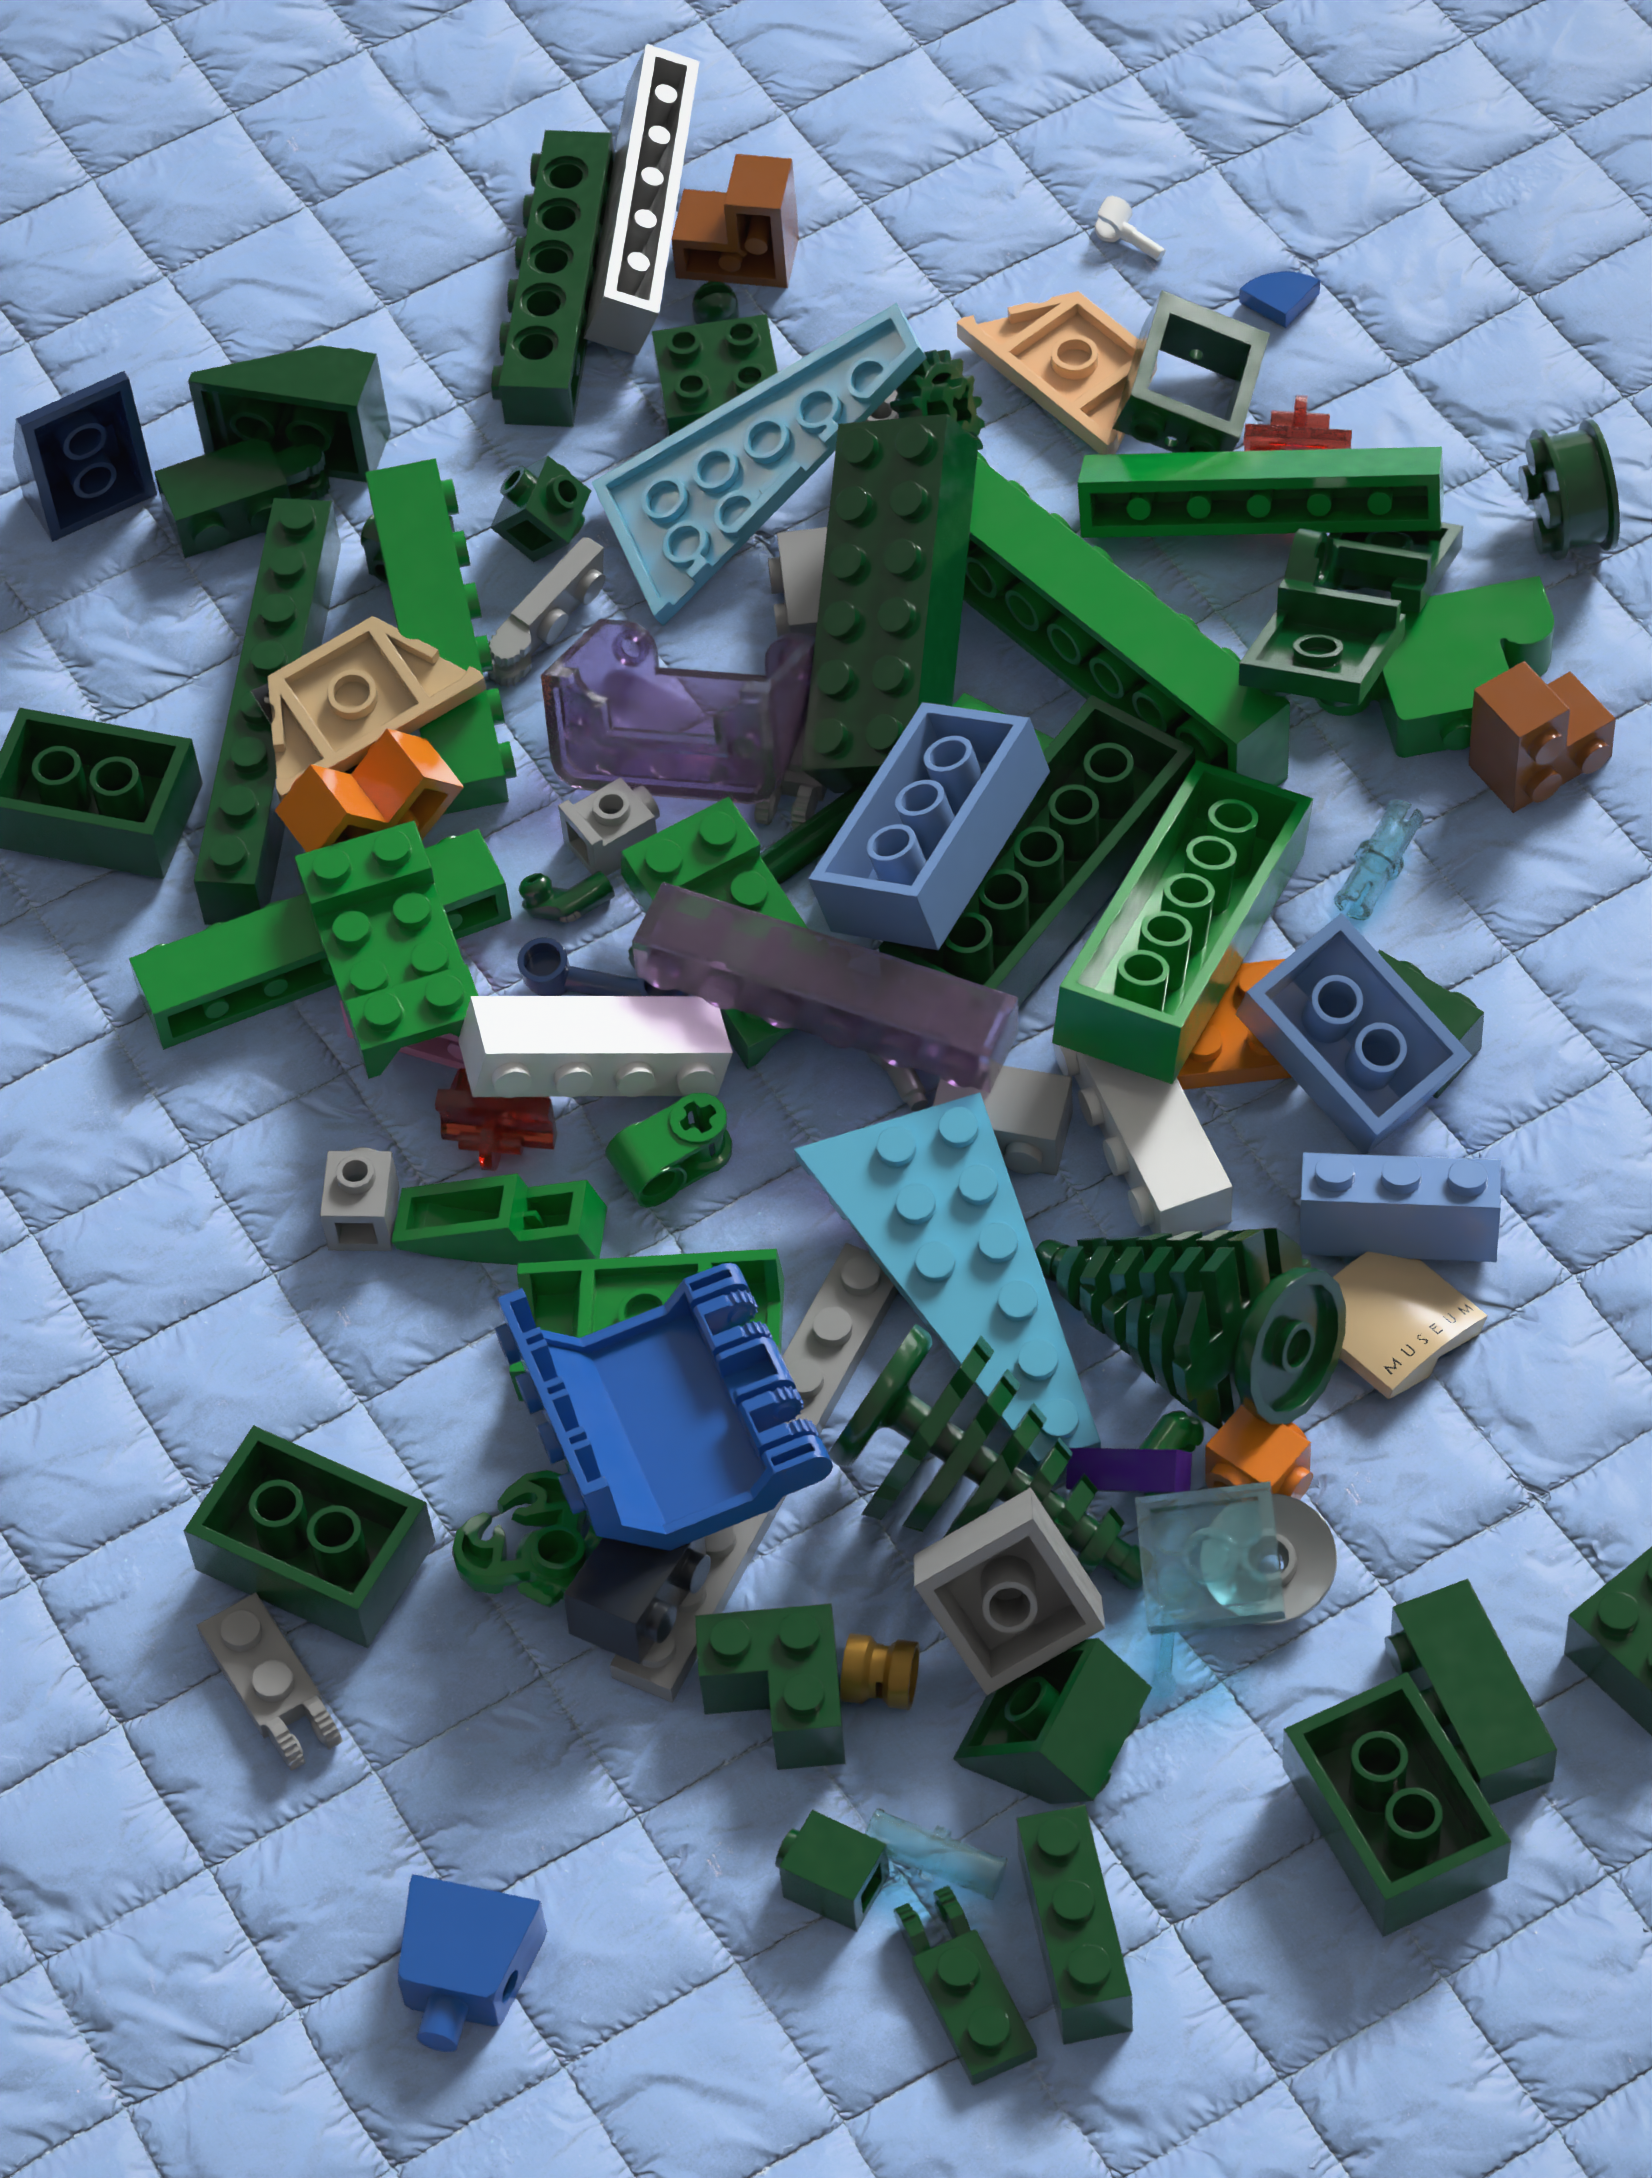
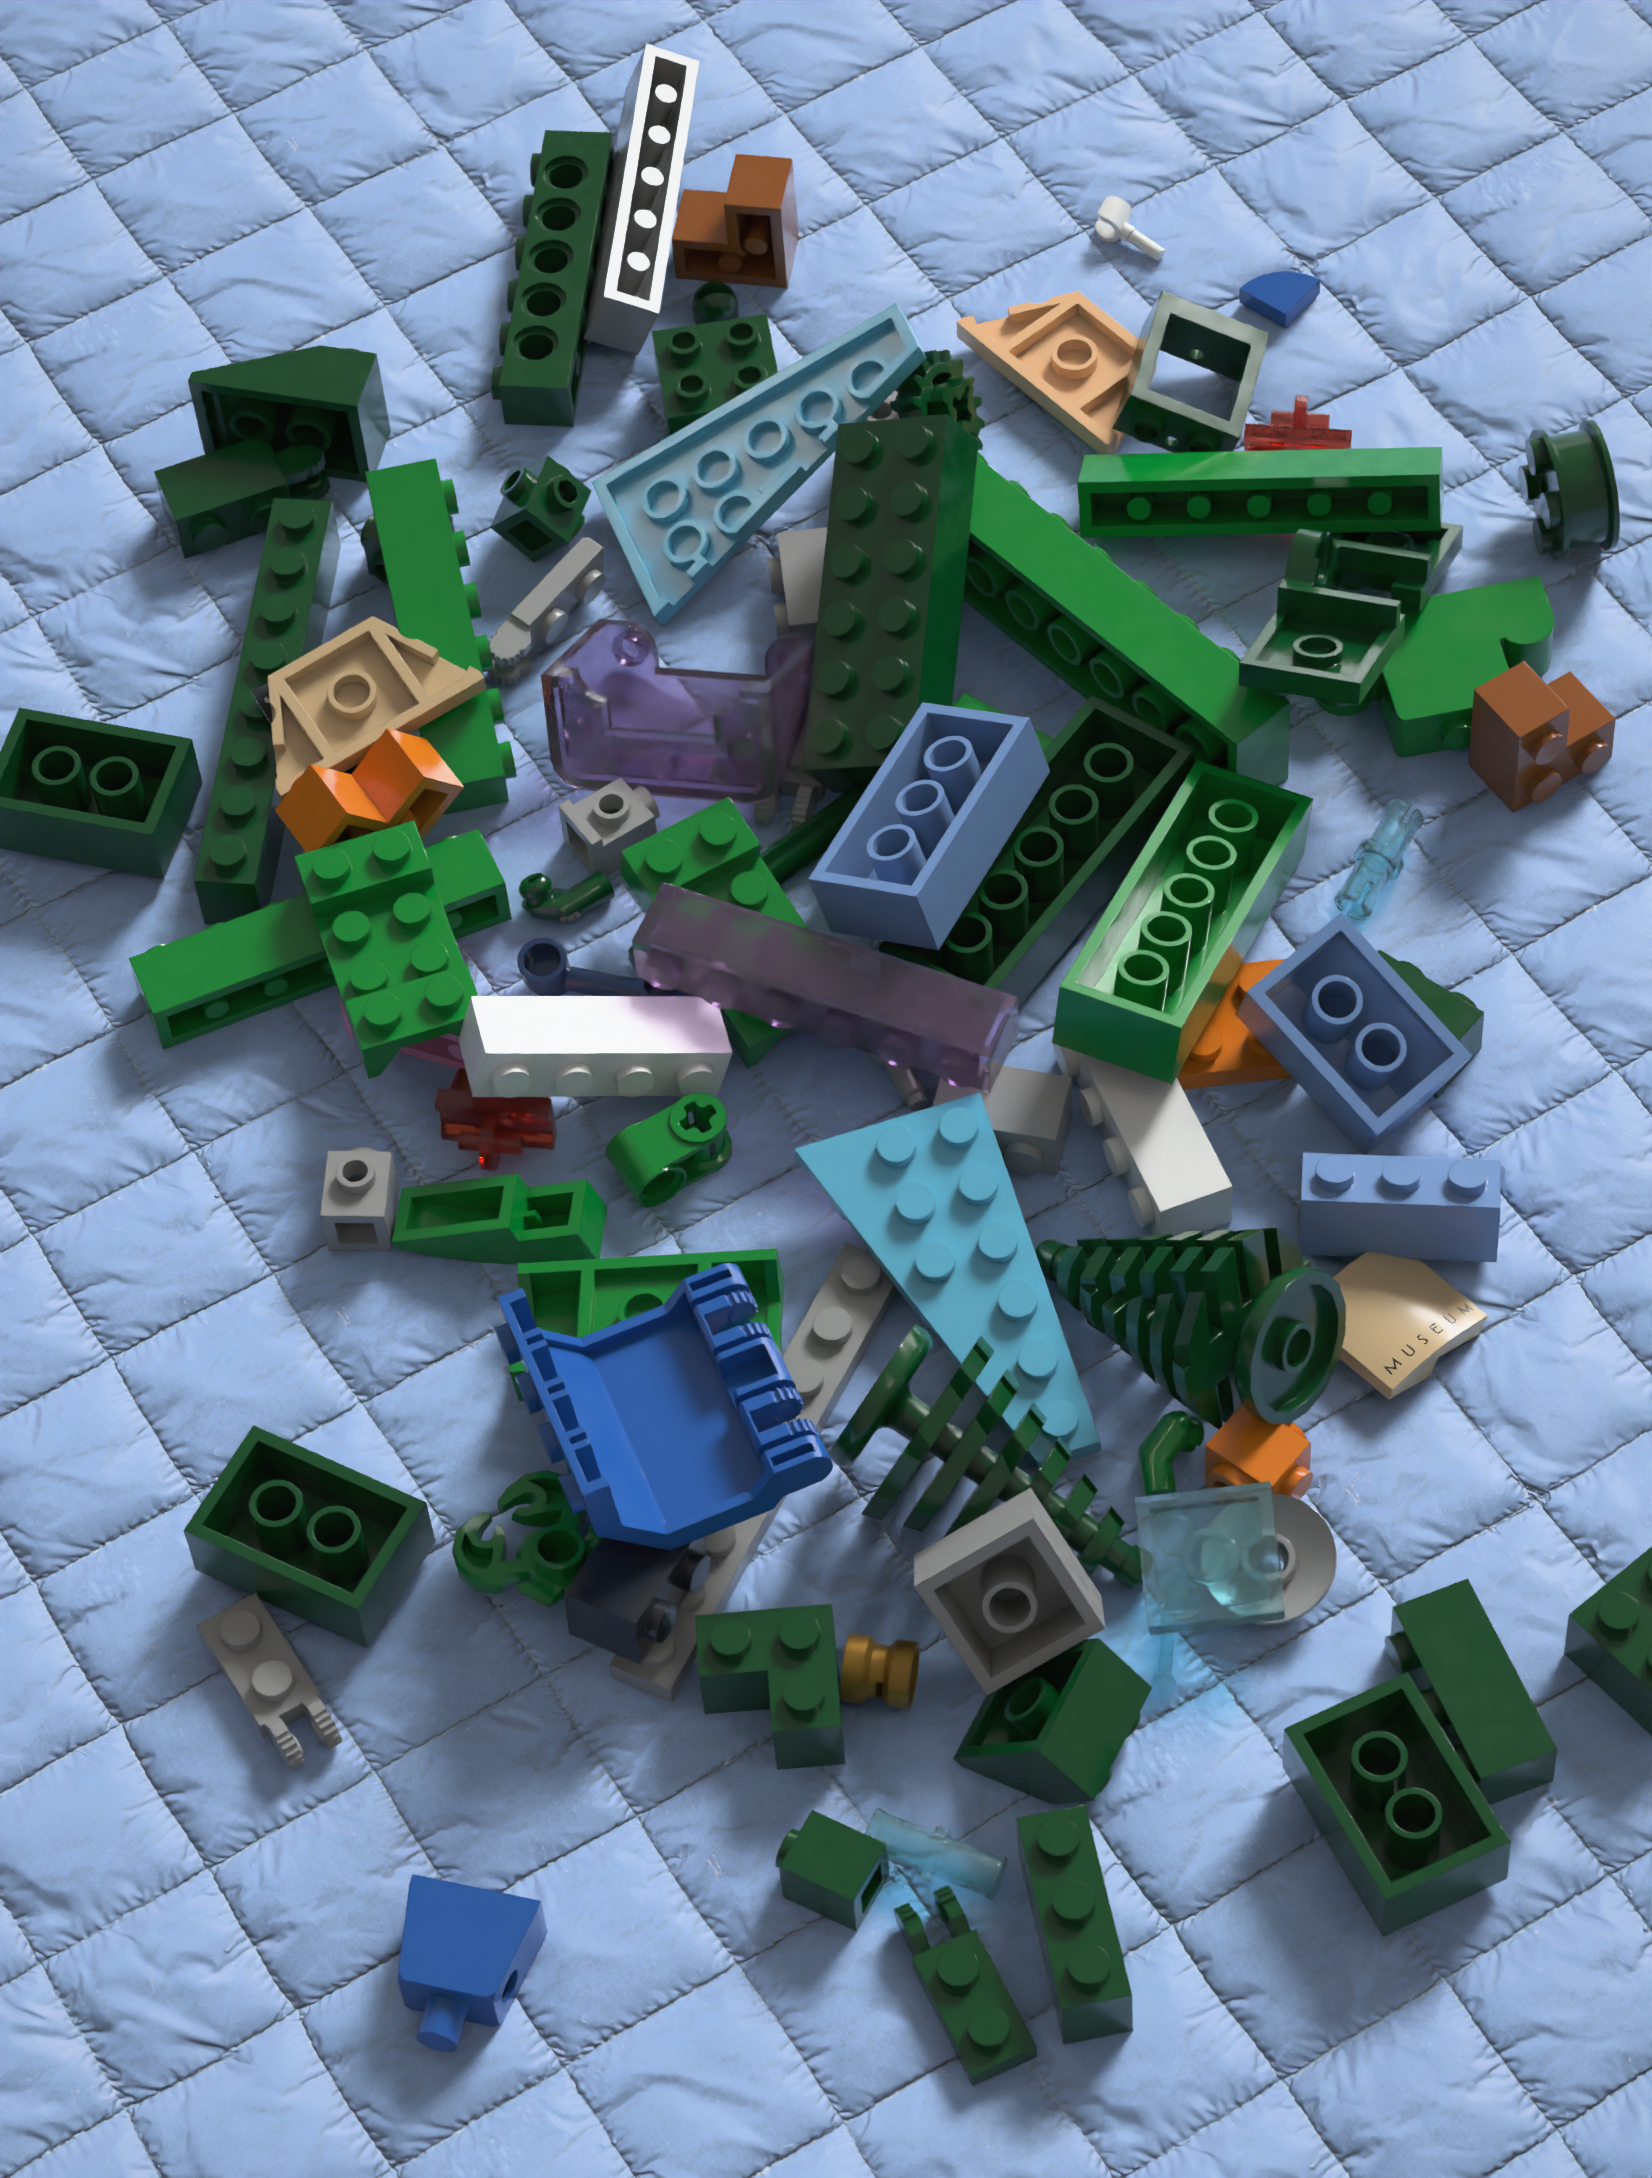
dark blue slope [13,371,157,542] -> none
dark purple piece [1066,1448,1192,1495] -> none

